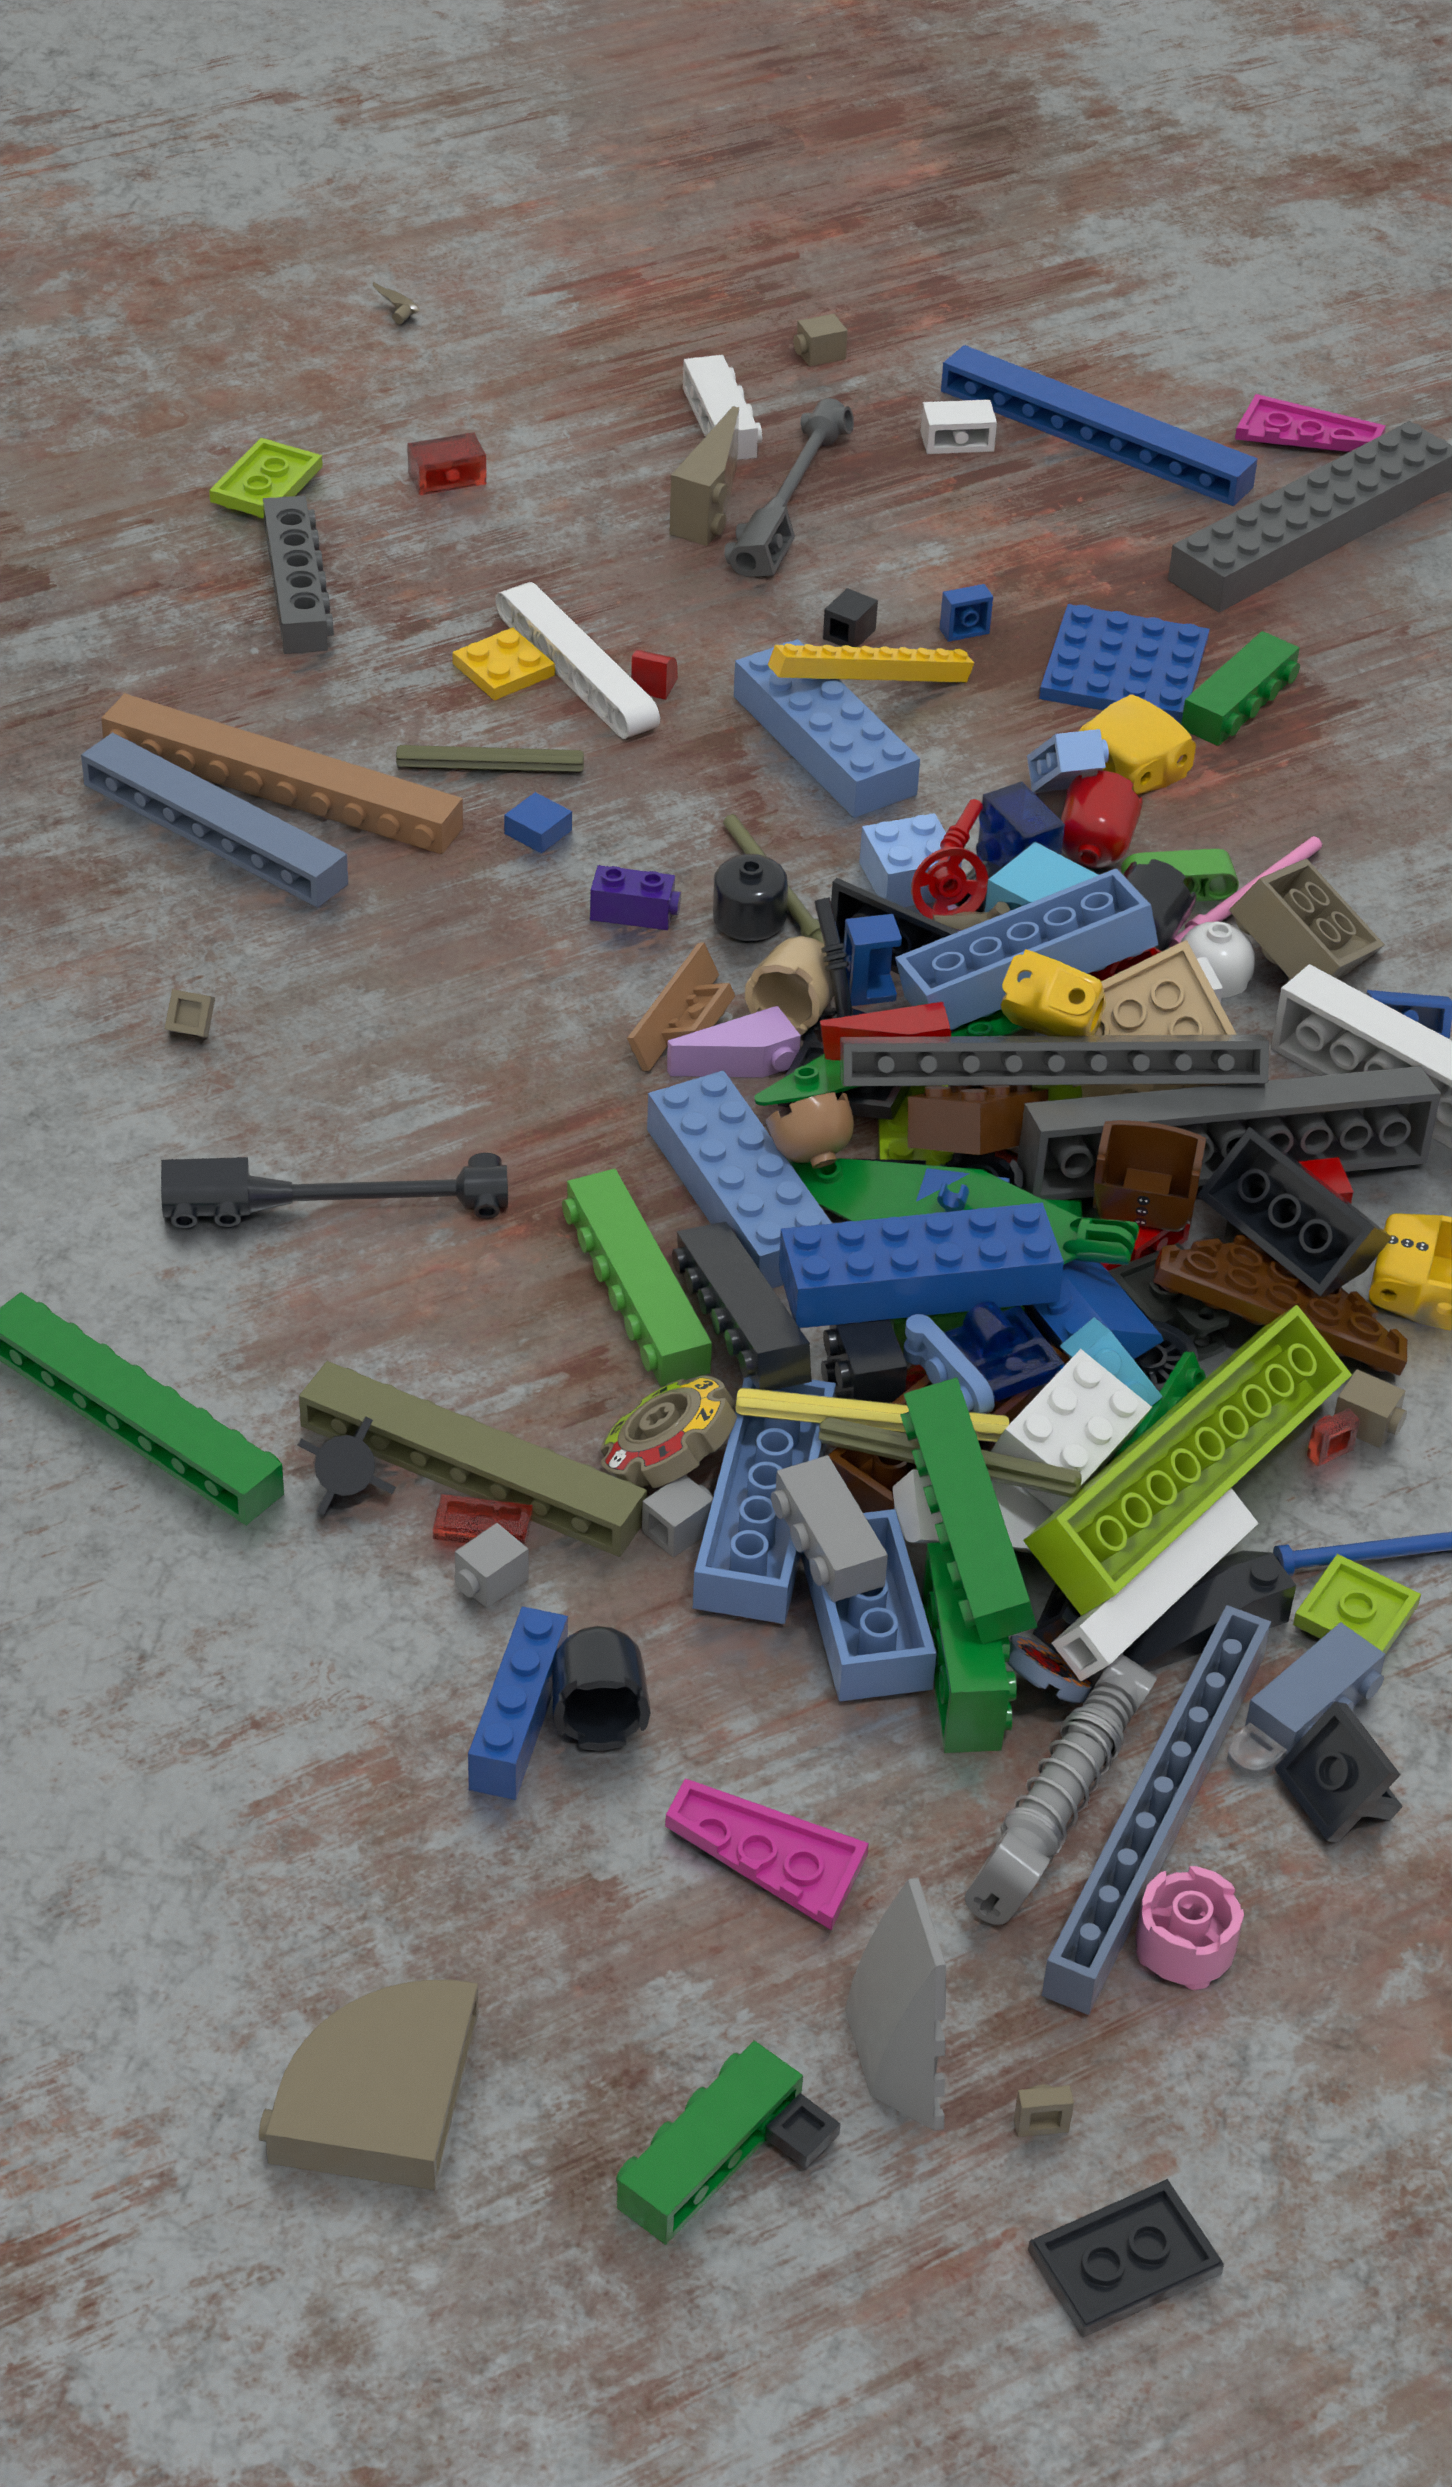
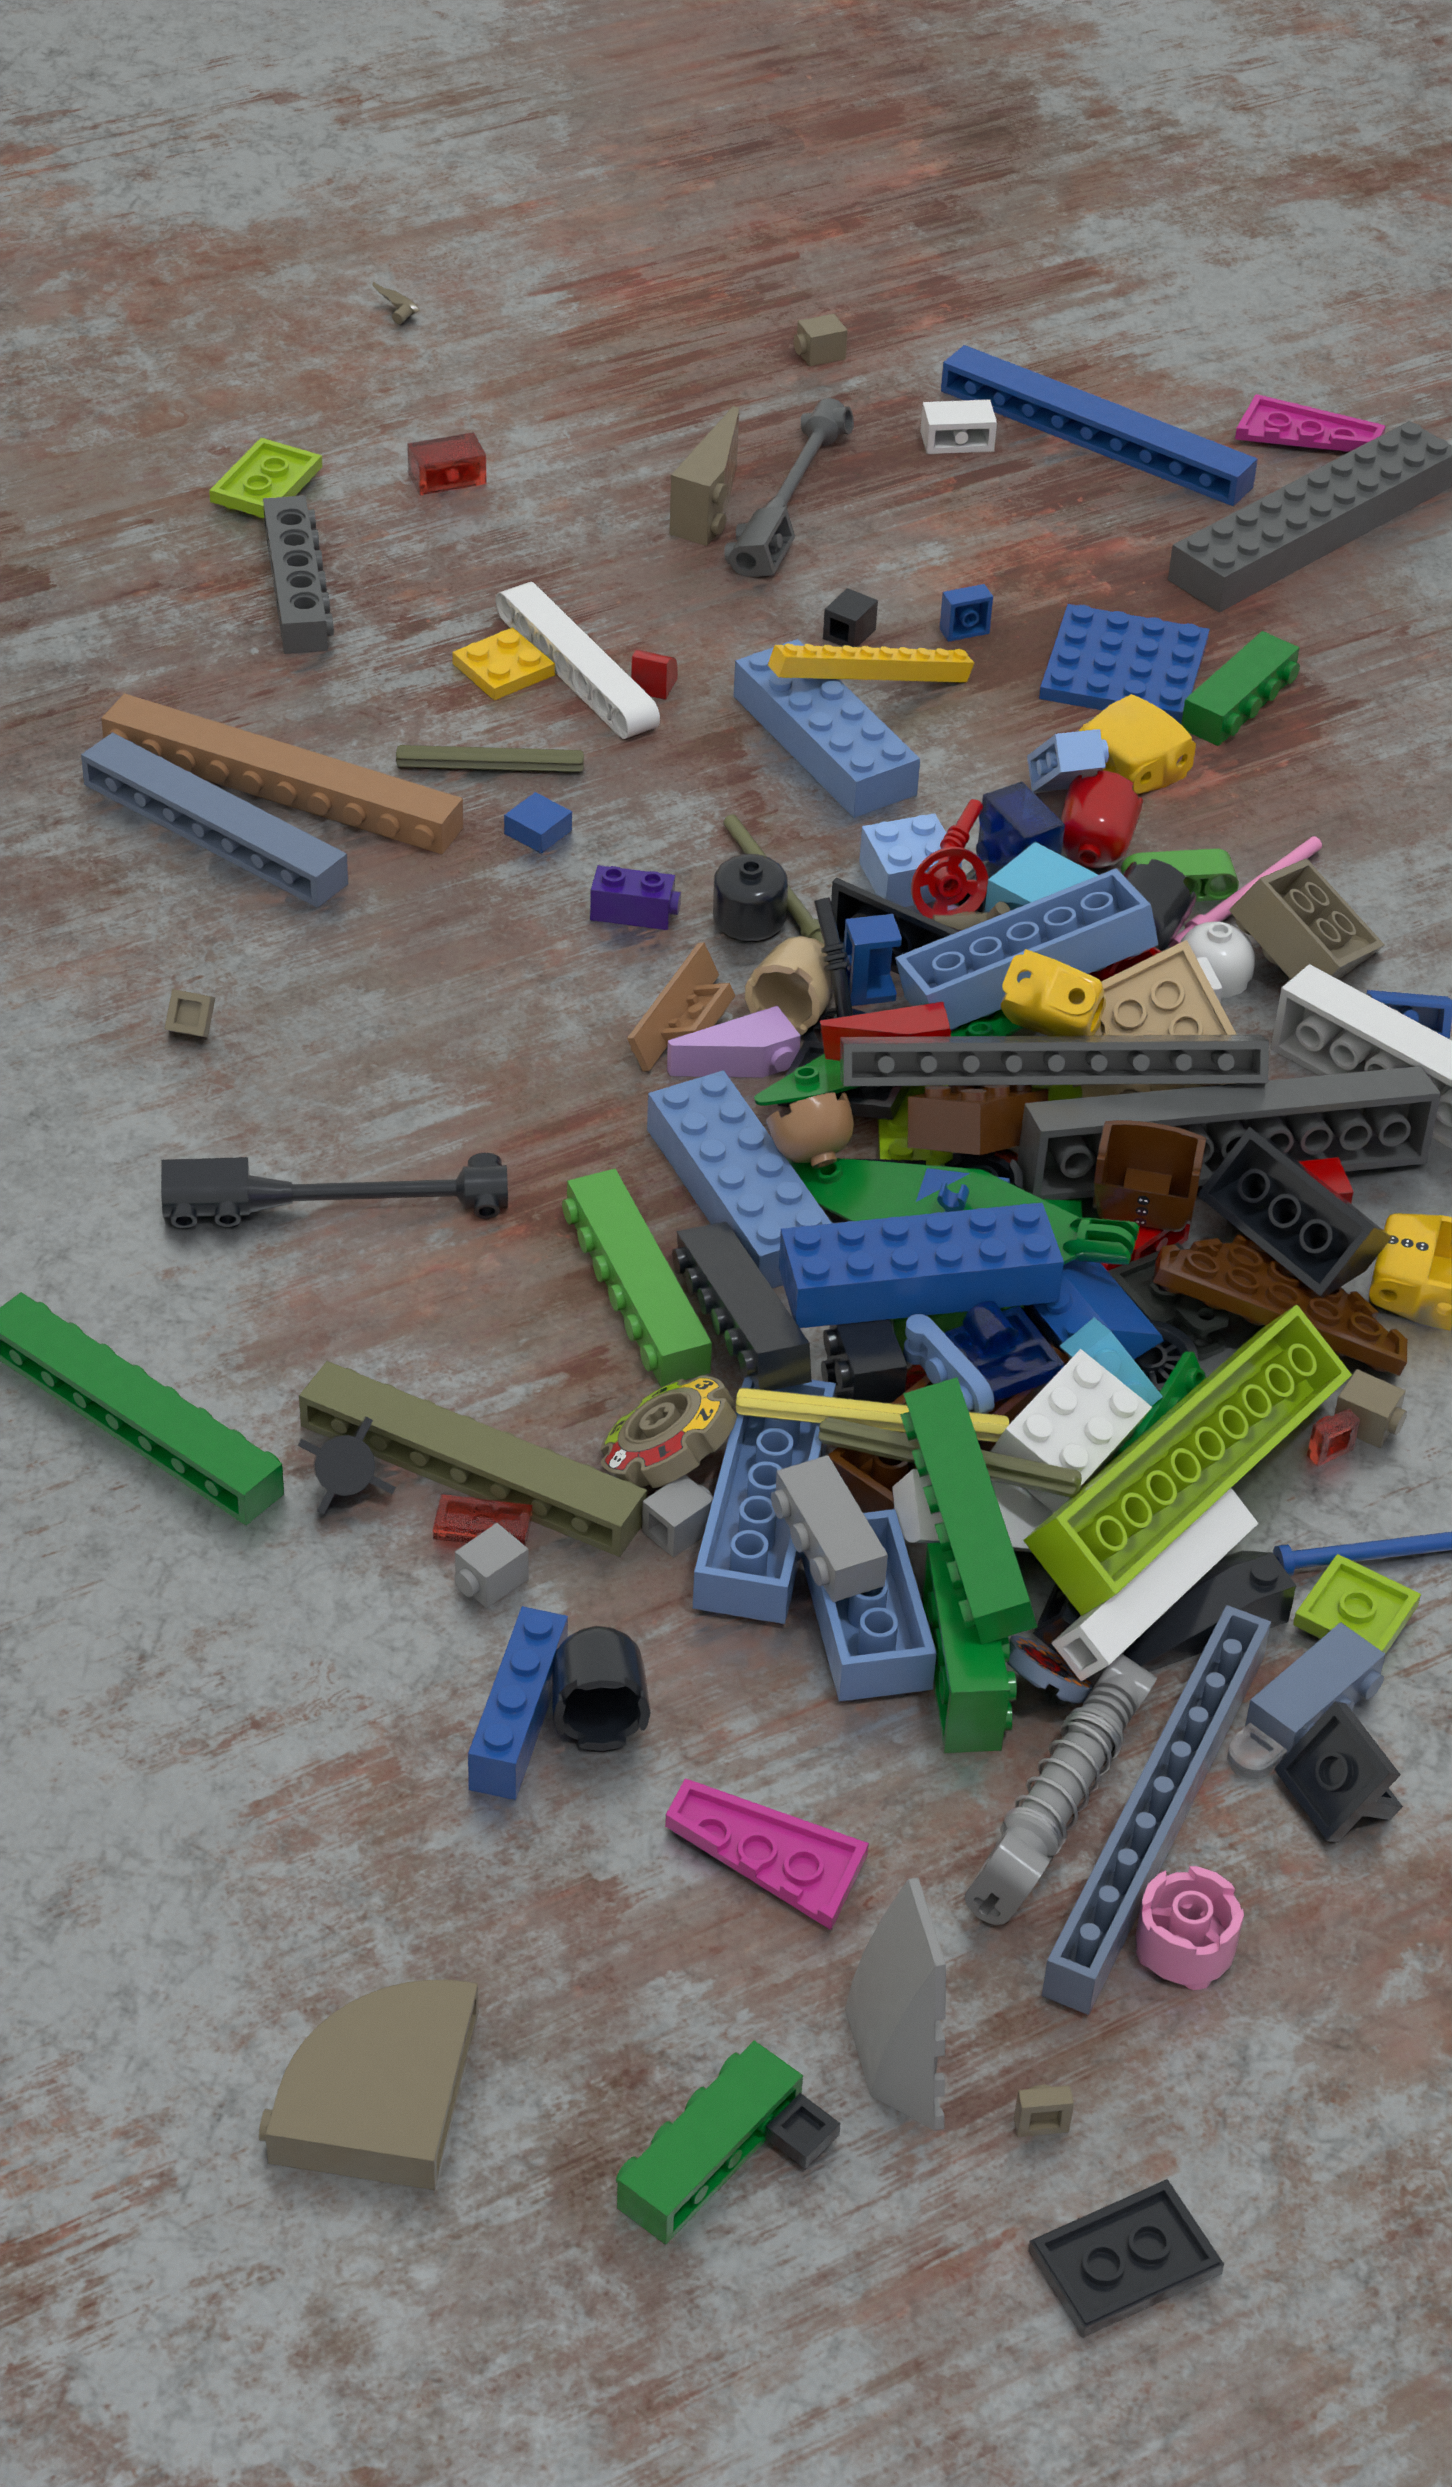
white brick [683,355,762,460] -> none

